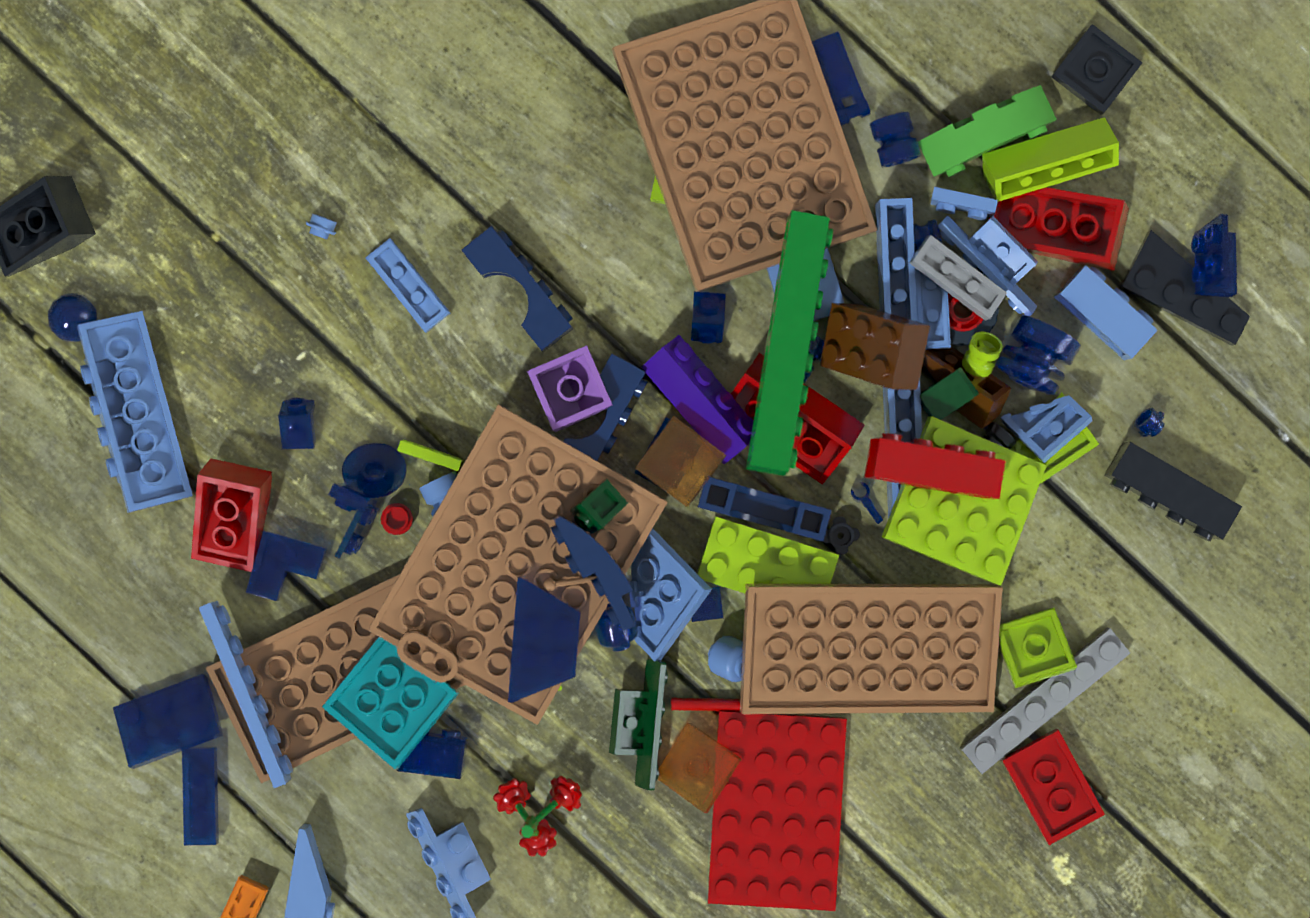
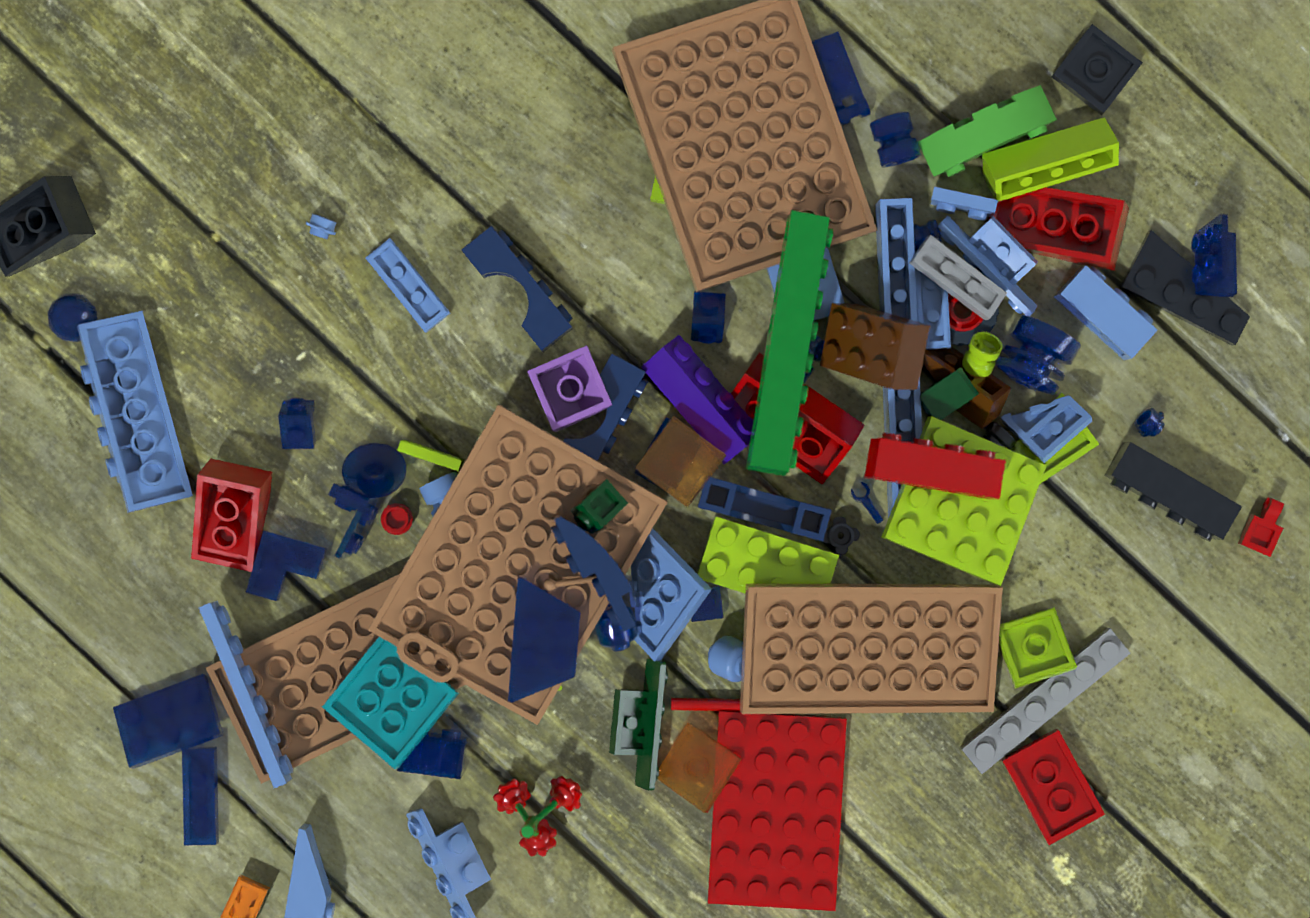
none -> red plate [1238,497,1284,557]

